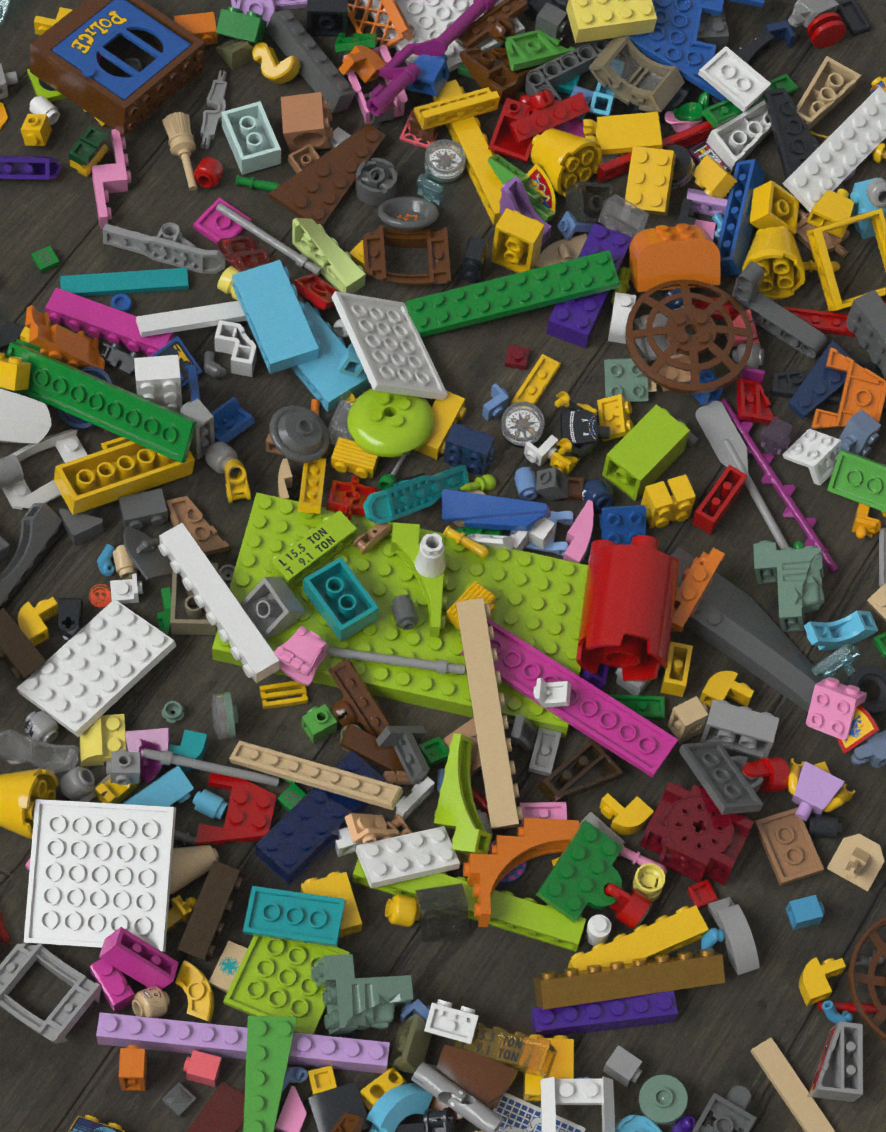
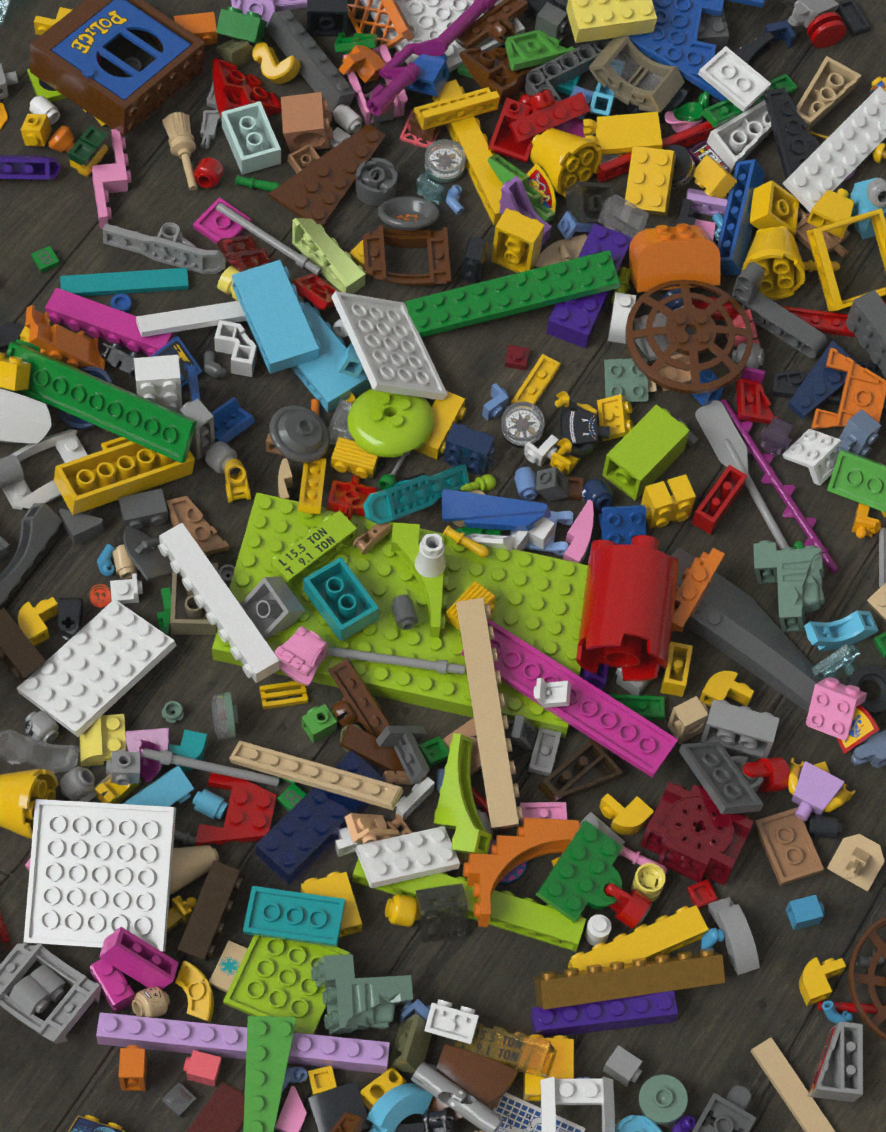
none -> light grey brick [9,964,66,1016]
none -> orange cone [48,126,75,152]
none -> red brick [213,58,282,117]
none -> white brick [332,104,362,134]
none -> medium blue arm [446,185,465,215]

